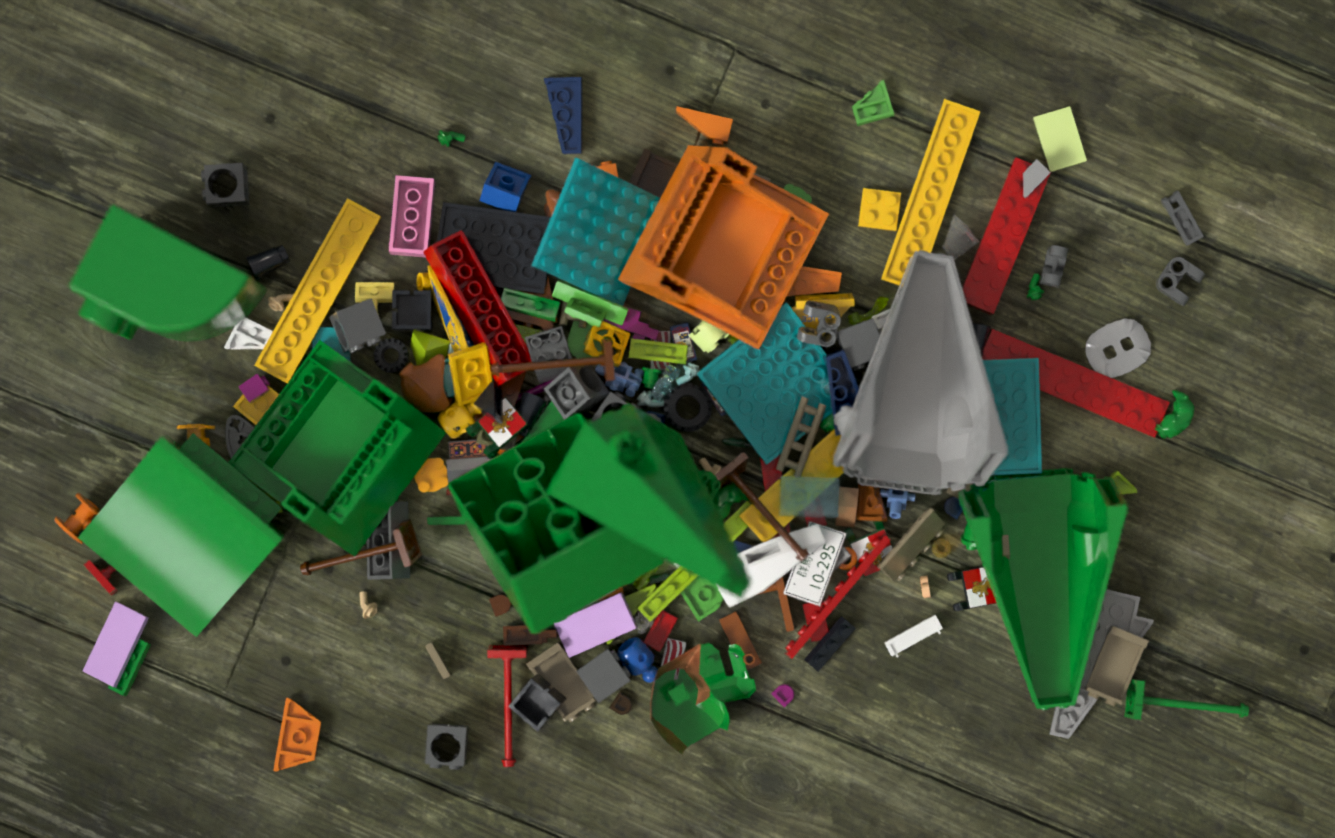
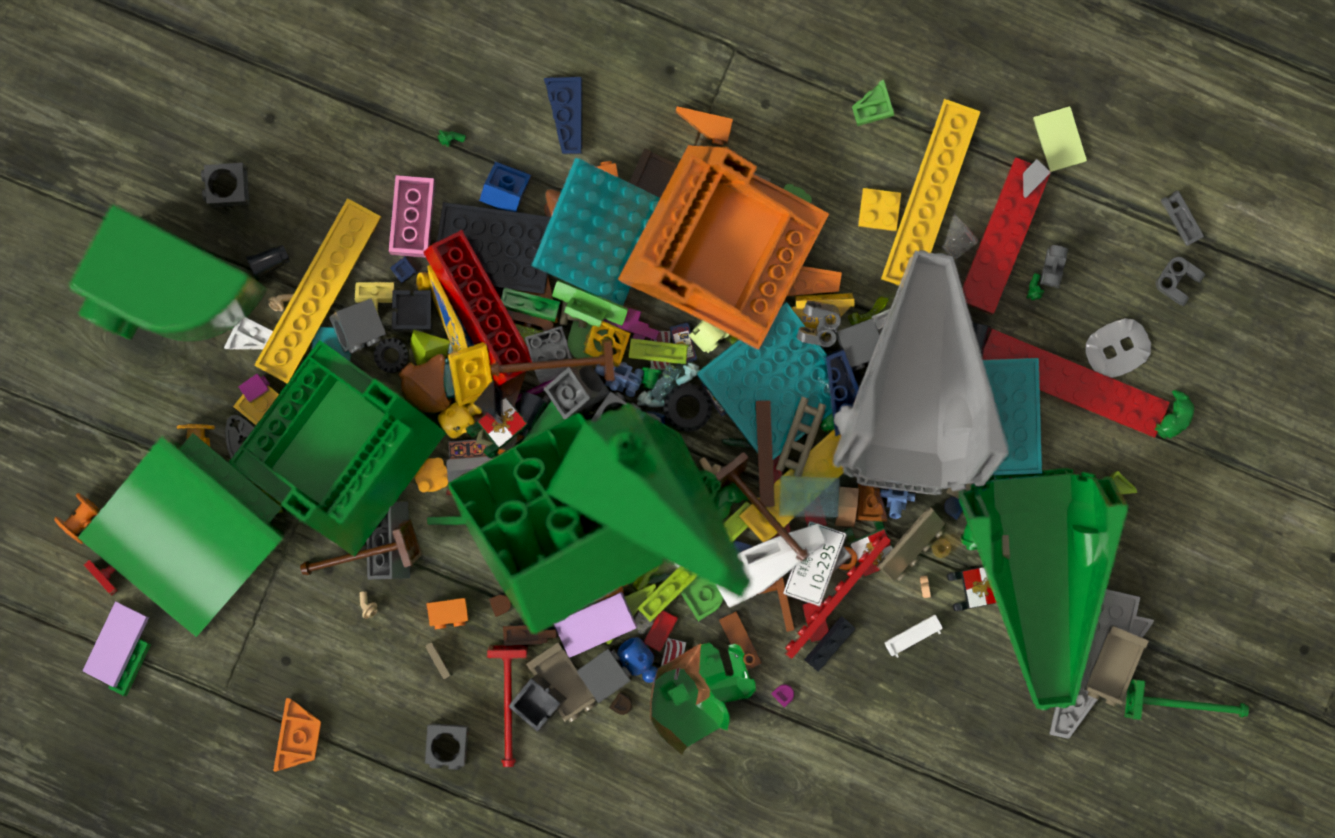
none -> dark blue tile [390,257,417,283]
none -> orange brick [427,598,469,629]
none -> reddish brown sticker [756,401,775,507]

